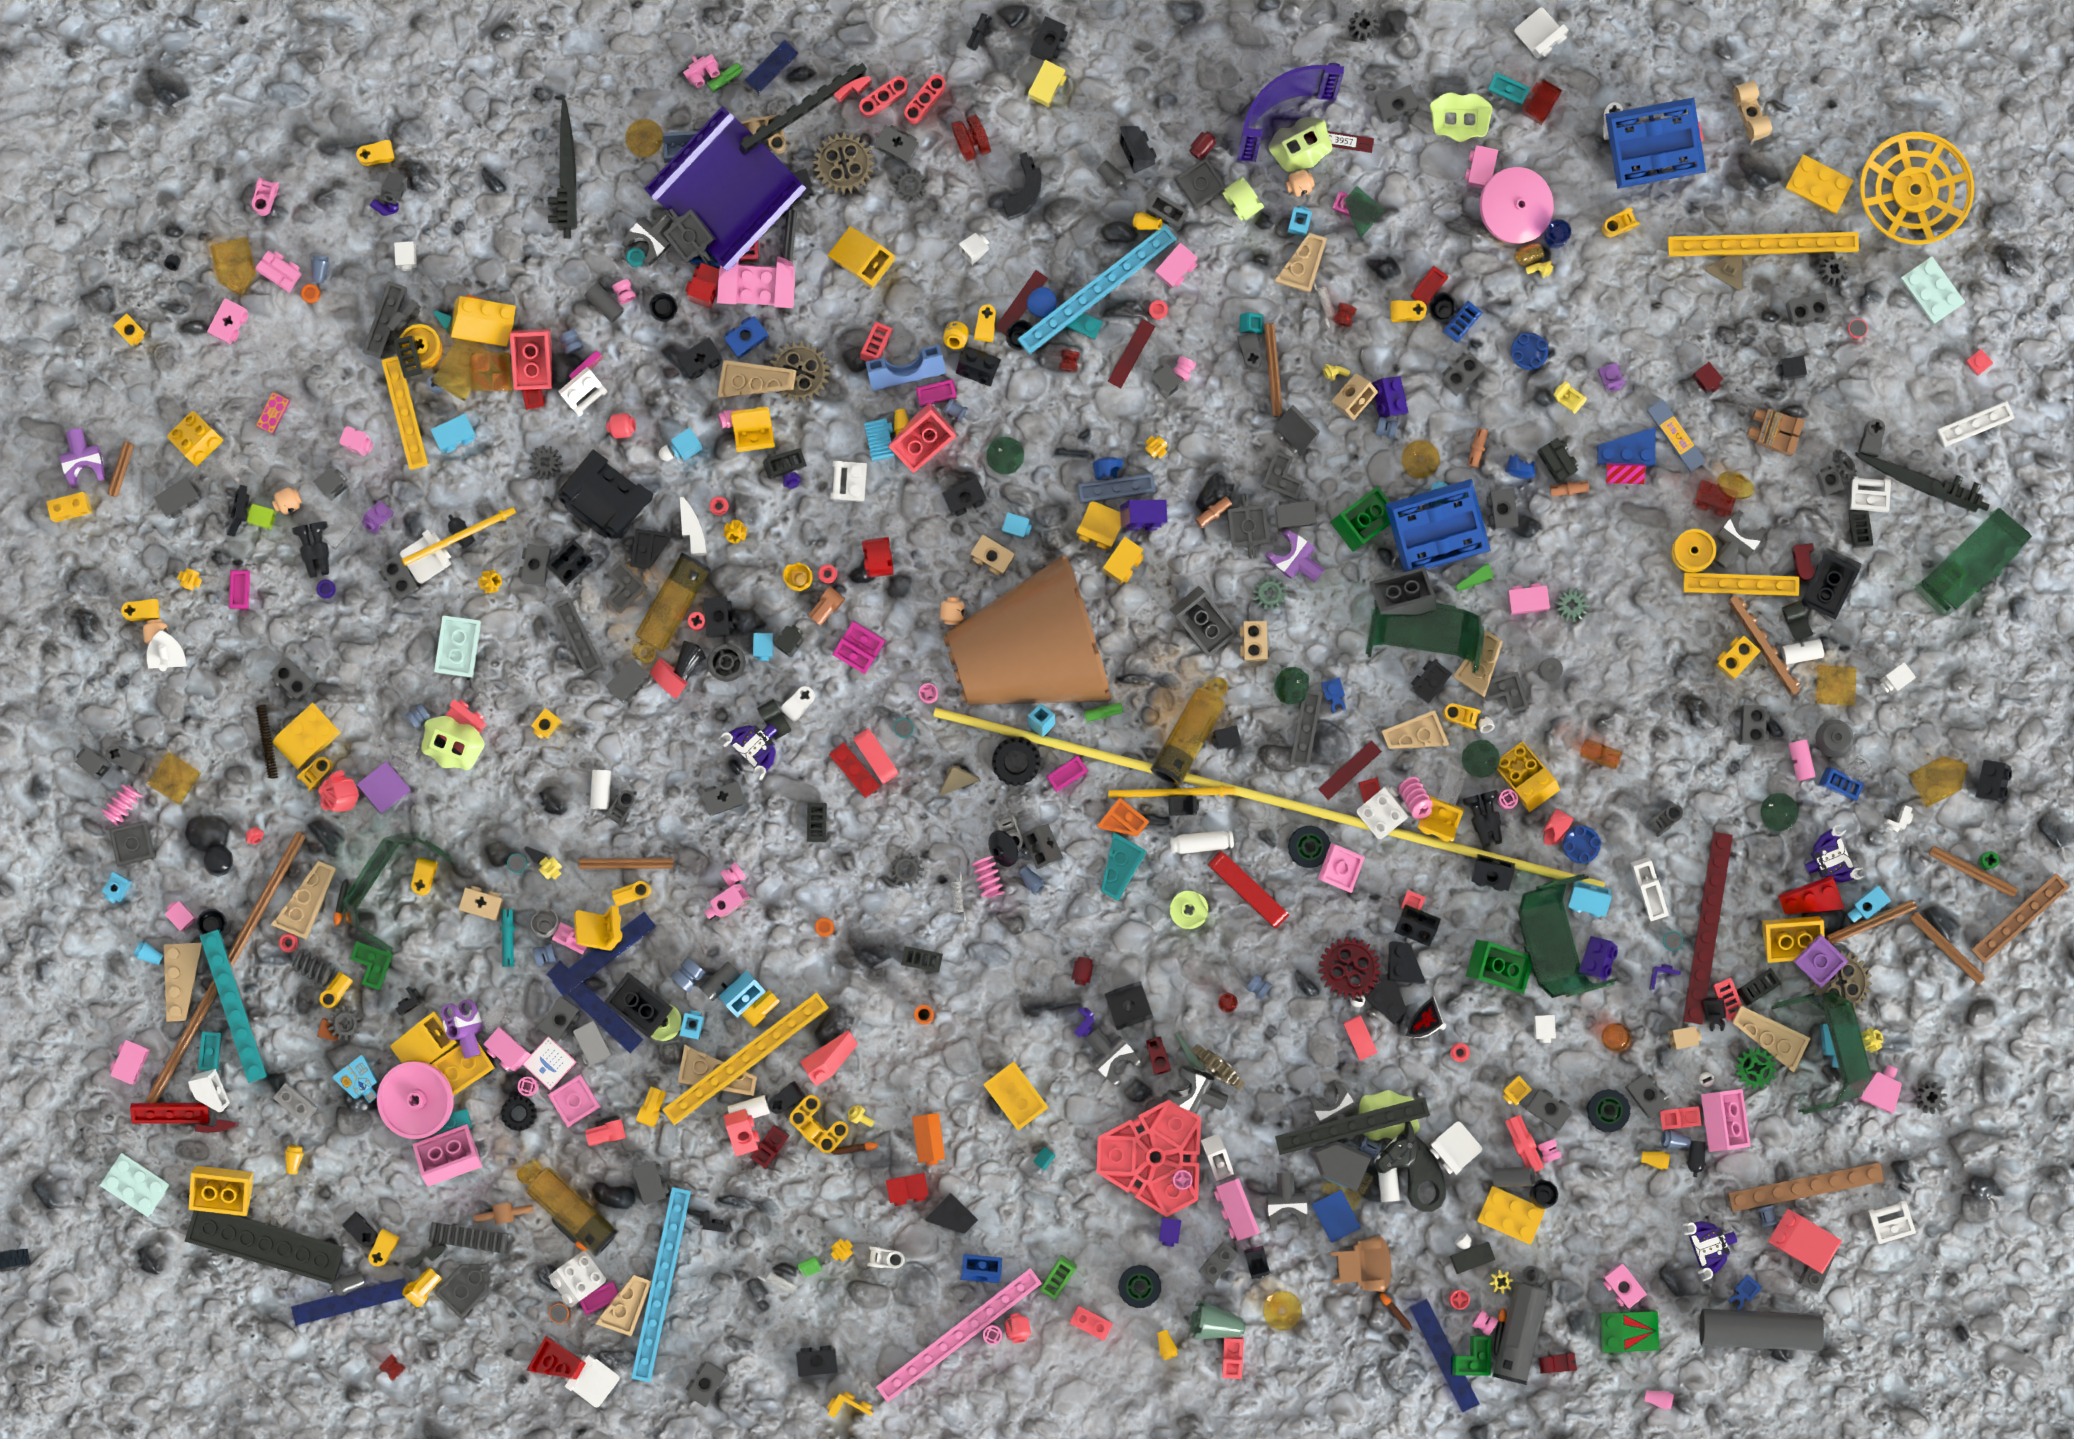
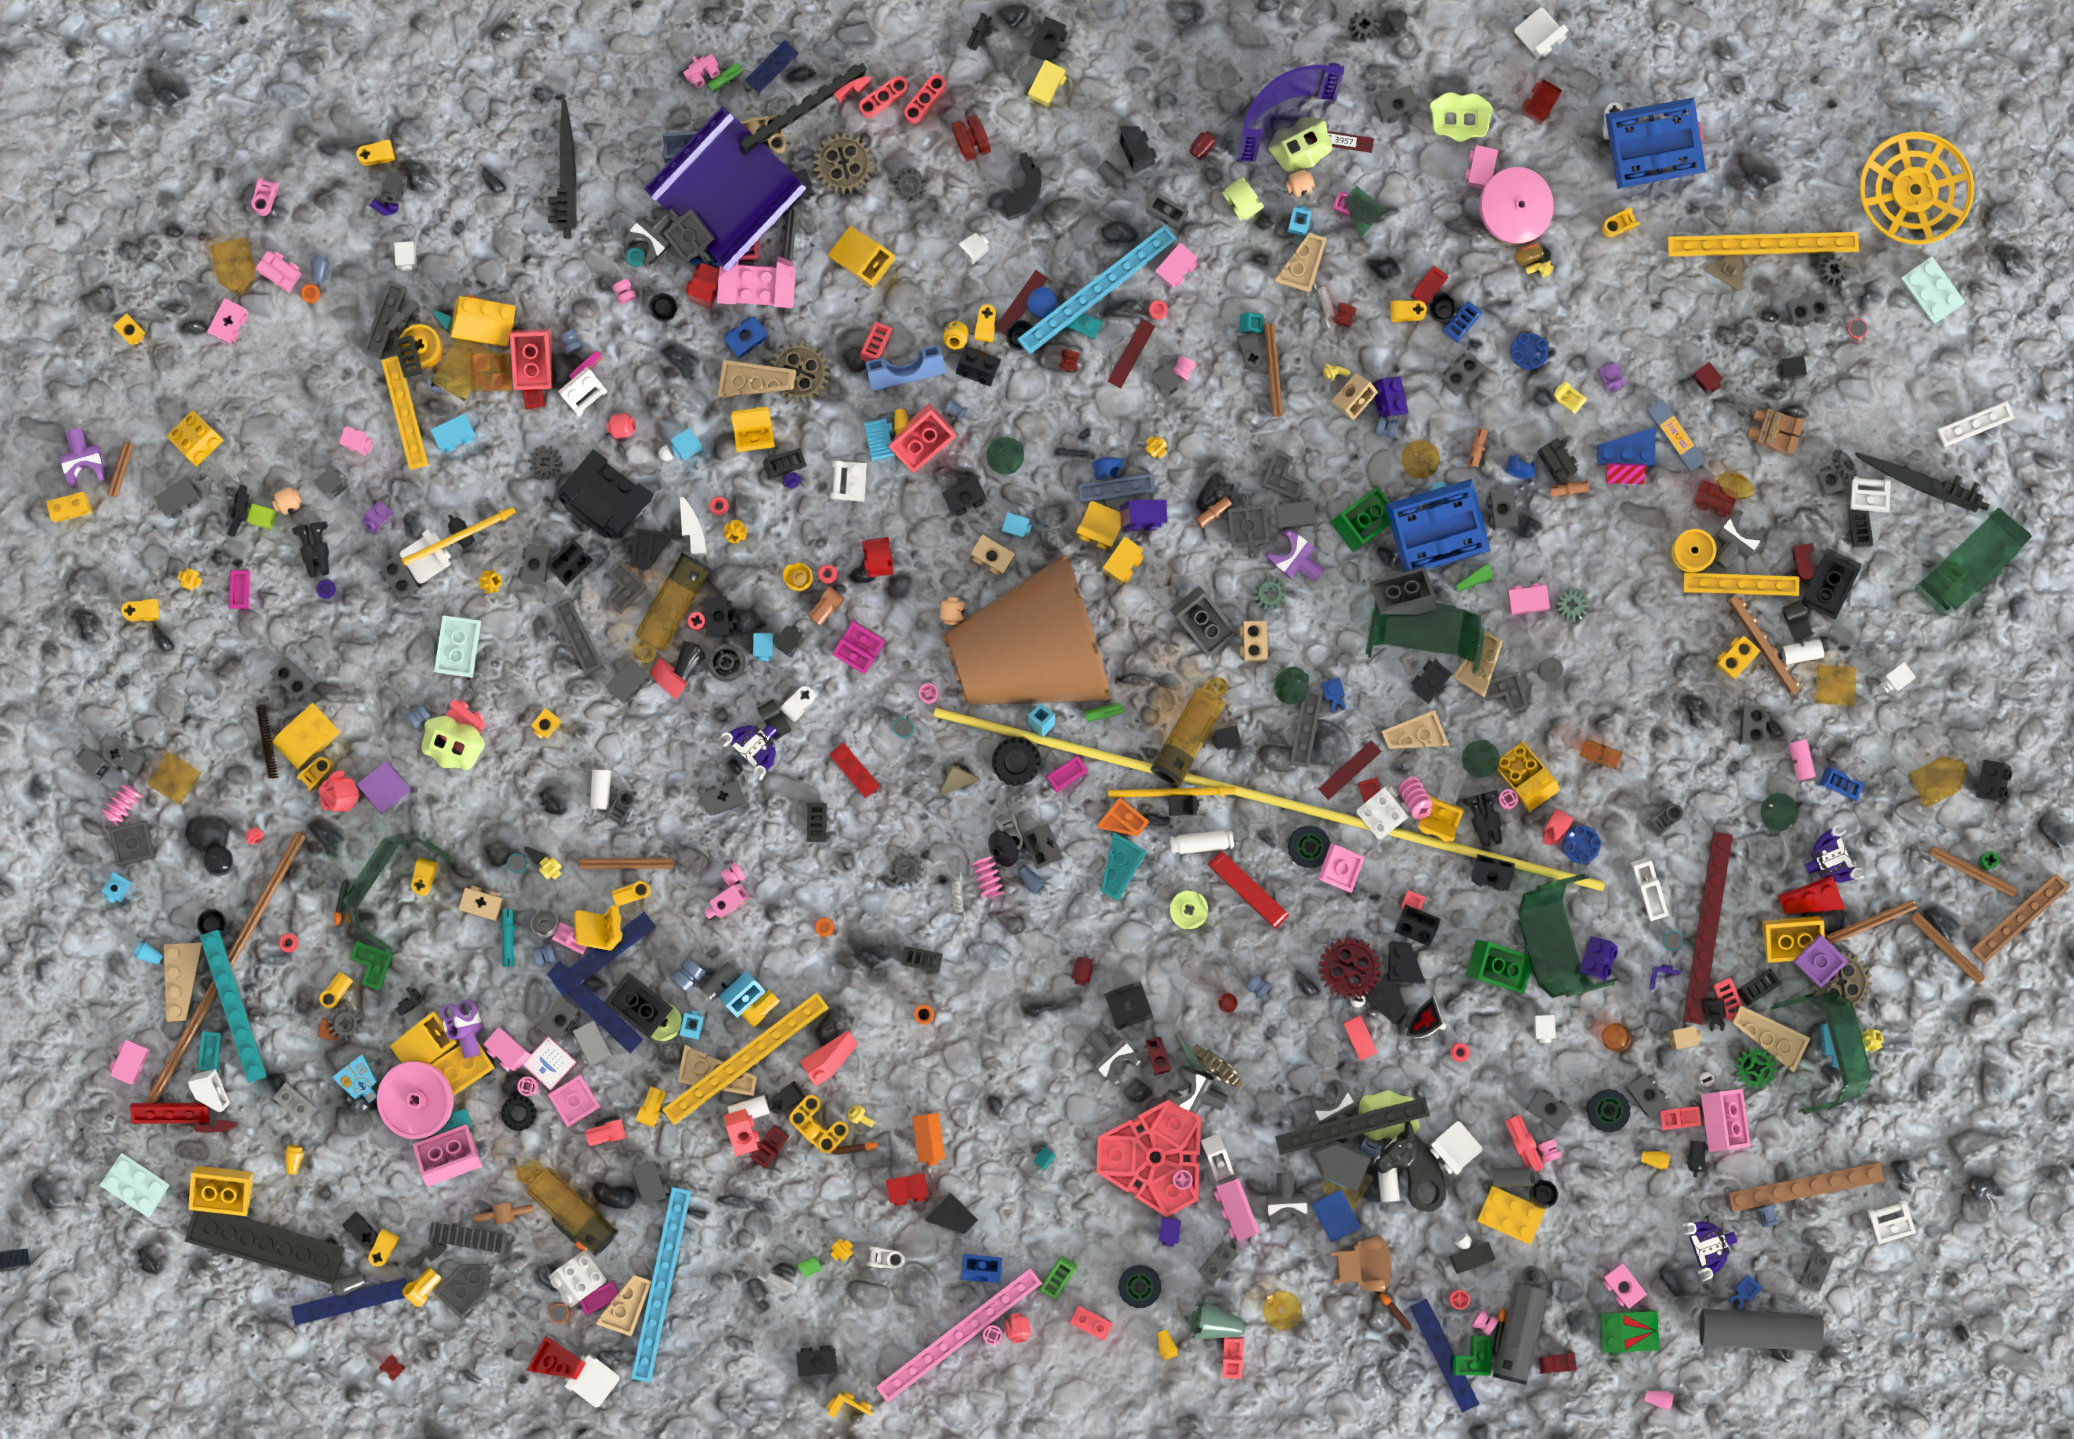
light nougat head [143,619,168,644] -> none
white shield [147,630,187,671] -> none
black hinge [164,254,181,271] -> none
bright pink brick [165,901,197,932] -> none
dark pink tile [256,392,290,435] -> none
tan wing [271,861,337,940] -> none
dark grey piece [292,948,336,987] -> none
dark grey pin [584,283,625,323] -> none
clear yellow dish [625,119,663,157] -> none
black brick [677,337,723,379] -> none
dark grey brick [686,1361,728,1408] -> none
black bracket [700,1210,728,1233] -> none
bright pink cone [718,408,745,429] -> none
coral beam [853,728,899,784] -> none
dark grey brick [874,125,919,166] -> none
dark pink tile [916,379,957,407] -> none
yellow plate [983,1061,1049,1131] -> none
dark purple bracket [1074,1007,1095,1038] -> none
yellow cone [1133,211,1163,230] -> none
dark grey tile [1175,157,1226,210] -> none
black bracket [1244,1245,1270,1279] -> none
dark grey slope [1274,405,1320,456] -> none
yellow piece [1442,703,1481,730] -> none
white hinge [1478,716,1495,733] -> none
teal plate [1487,72,1530,106] -> none
light yellow gear [1488,1270,1513,1294] -> none
yellow bracket [1502,1076,1532,1106] -> none
clear blue wheel [1544,219,1571,249] -> none
medium azure brick [1568,880,1612,917] -> none
sand blue cone [1661,1129,1691,1149] -> none
tan beam [1732,80,1772,142] -> none
coral slope [1768,1209,1842,1274] -> none
yellow plate [1785,154,1854,215] -> none
dark grey cone [1815,719,1854,758] -> none
medium azure torso [1847,884,1891,923] -> none
bright pink torso [1857,1065,1902,1114] -> none
dark grey piece [1858,419,1885,457] -> none
white bracket [1884,805,1913,832] -> none
dark grey gear [1913,1081,1947,1114] -> none
coral plate [1965,349,1993,376] -> none

